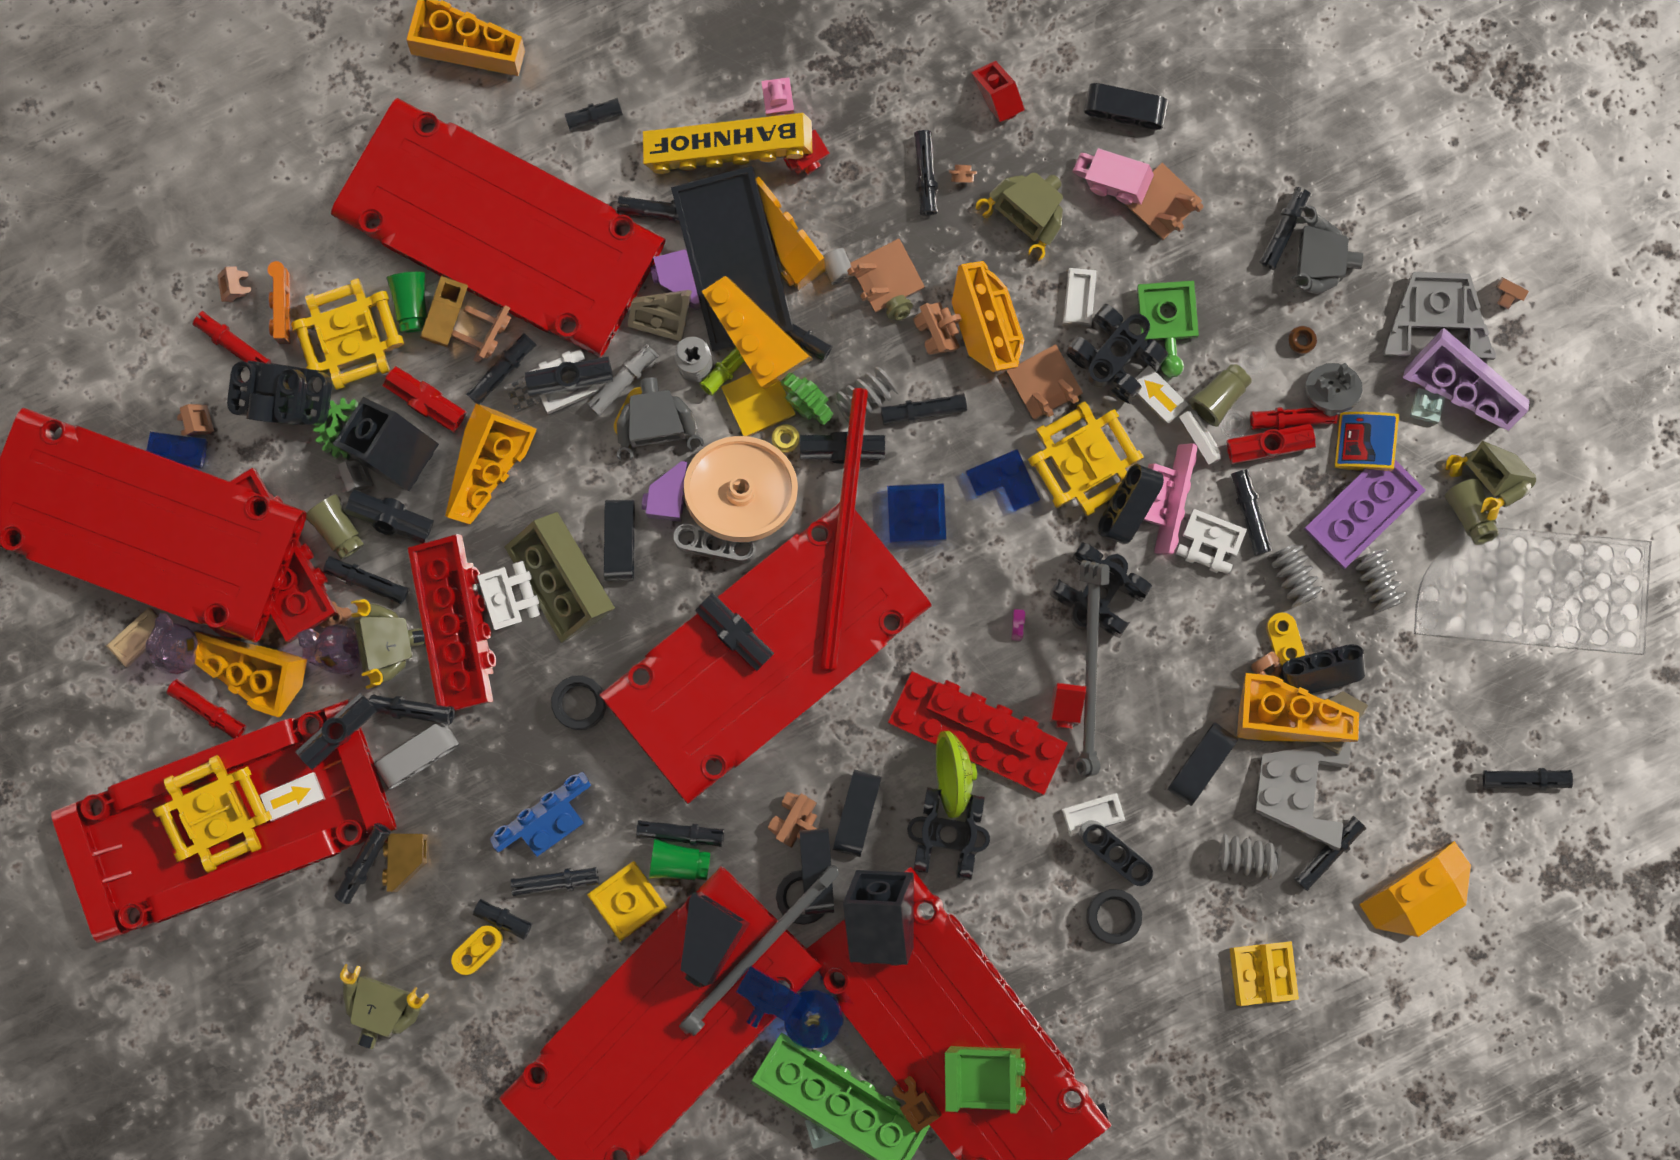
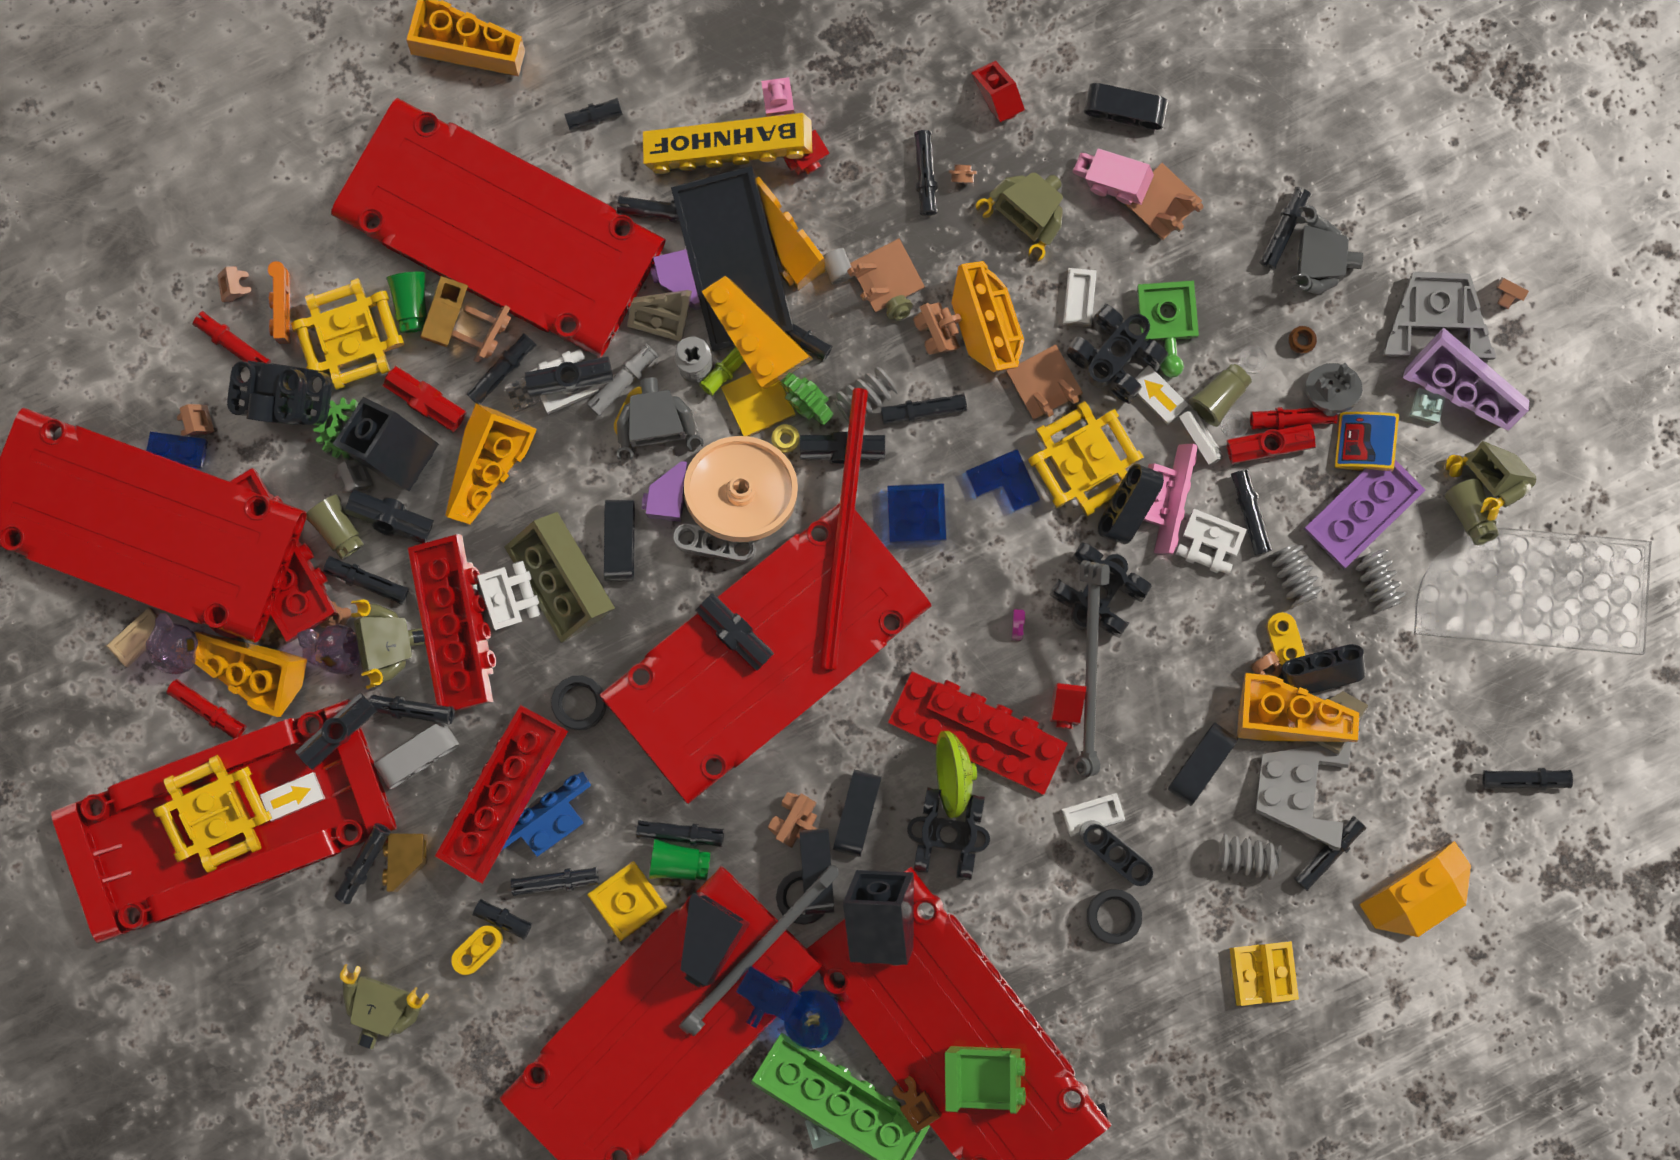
none -> red plate [435,705,568,884]

